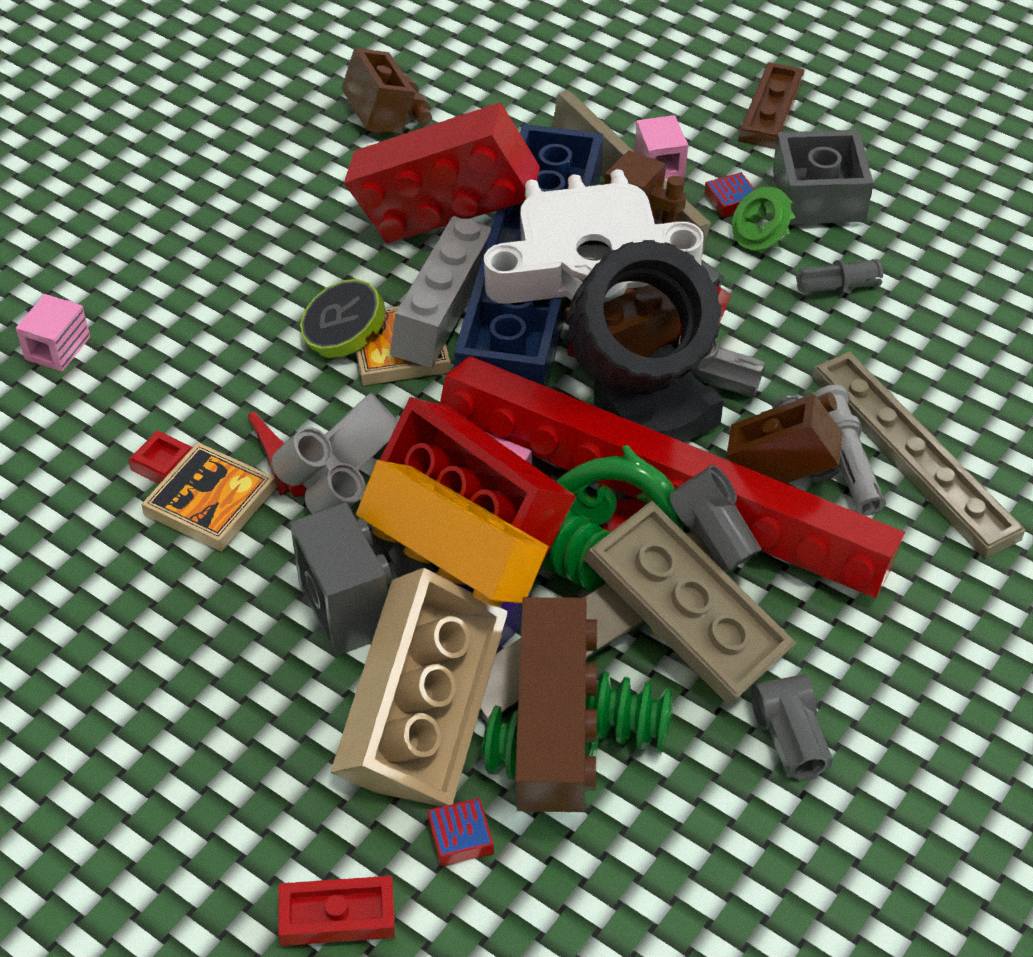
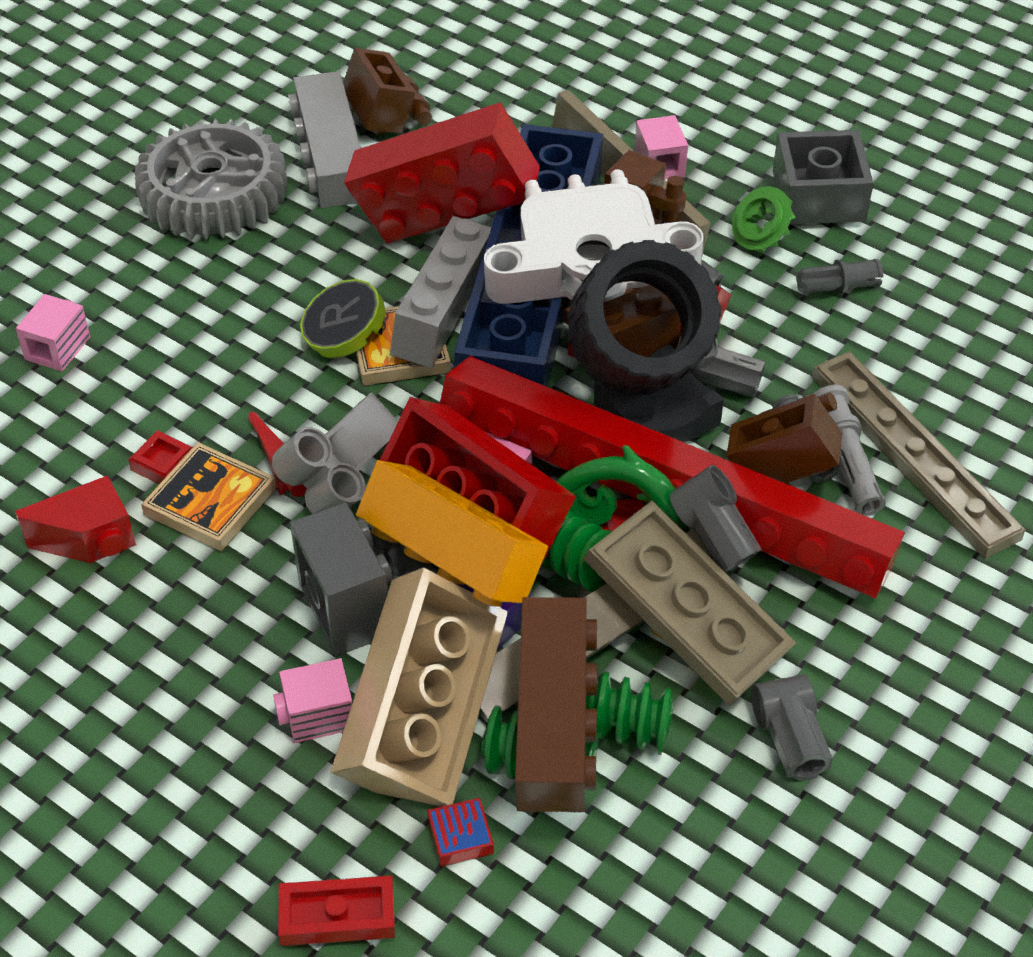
red tile [704,172,755,218] -> none
reddish brown tile [738,62,805,149] -> none
none -> red slope [15,475,136,563]
none -> light grey gear [135,118,287,241]
none -> bright pink brick [273,658,352,743]
none -> light grey brick [288,71,361,208]

